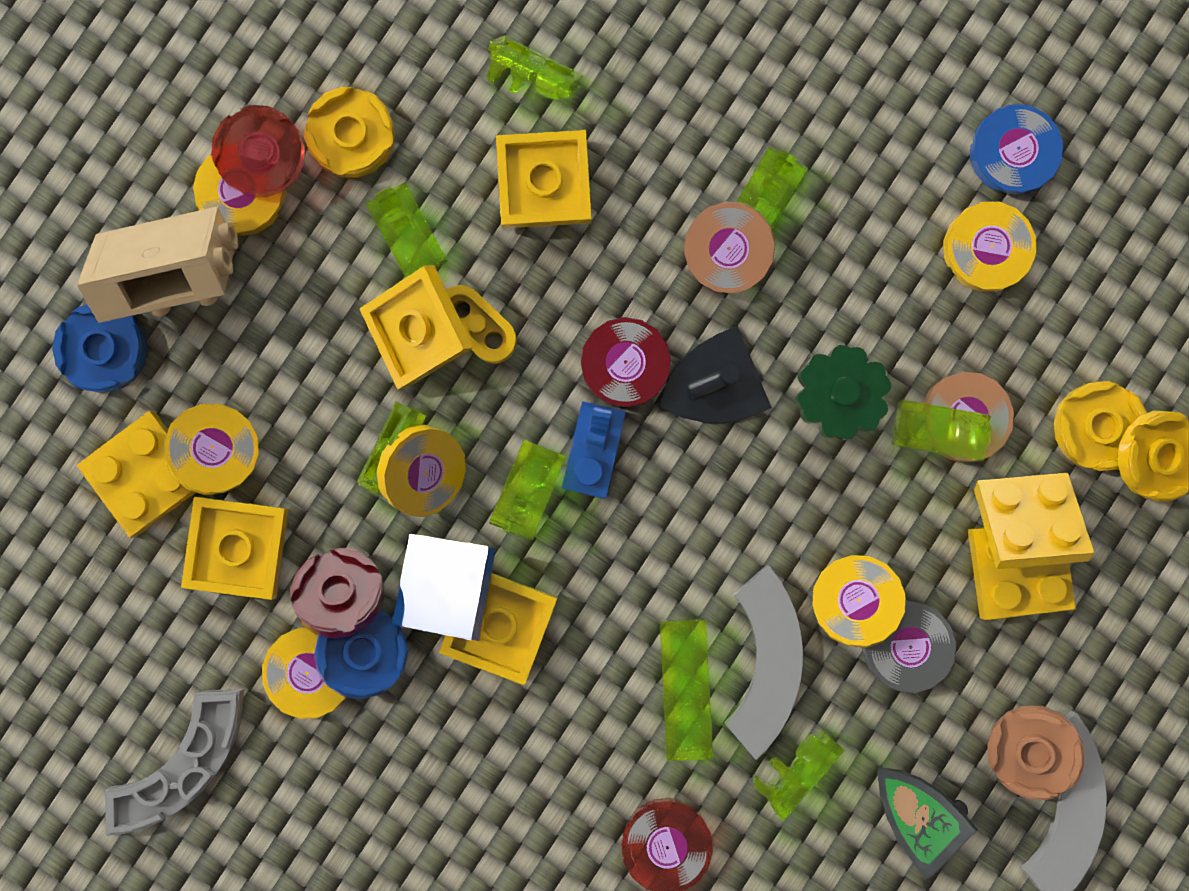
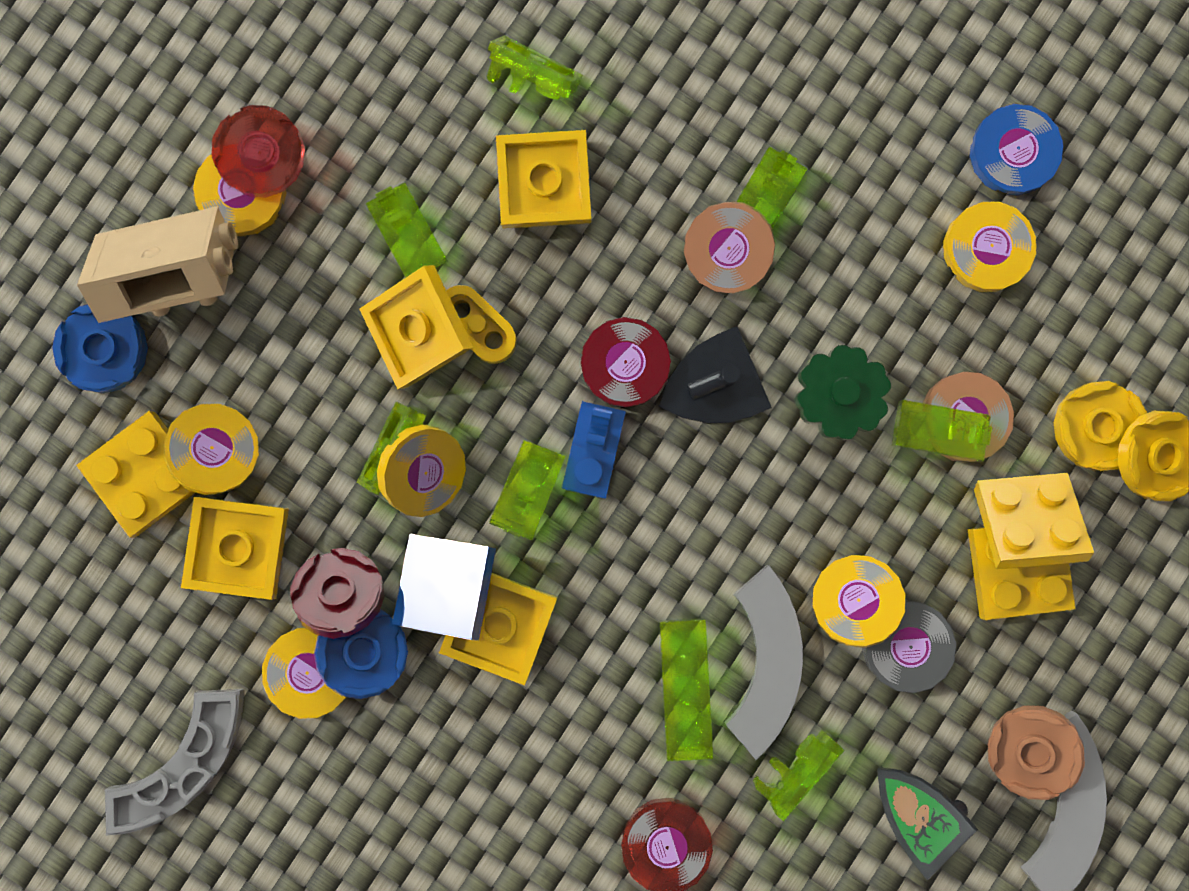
yellow tile [304,87,395,178] -> none

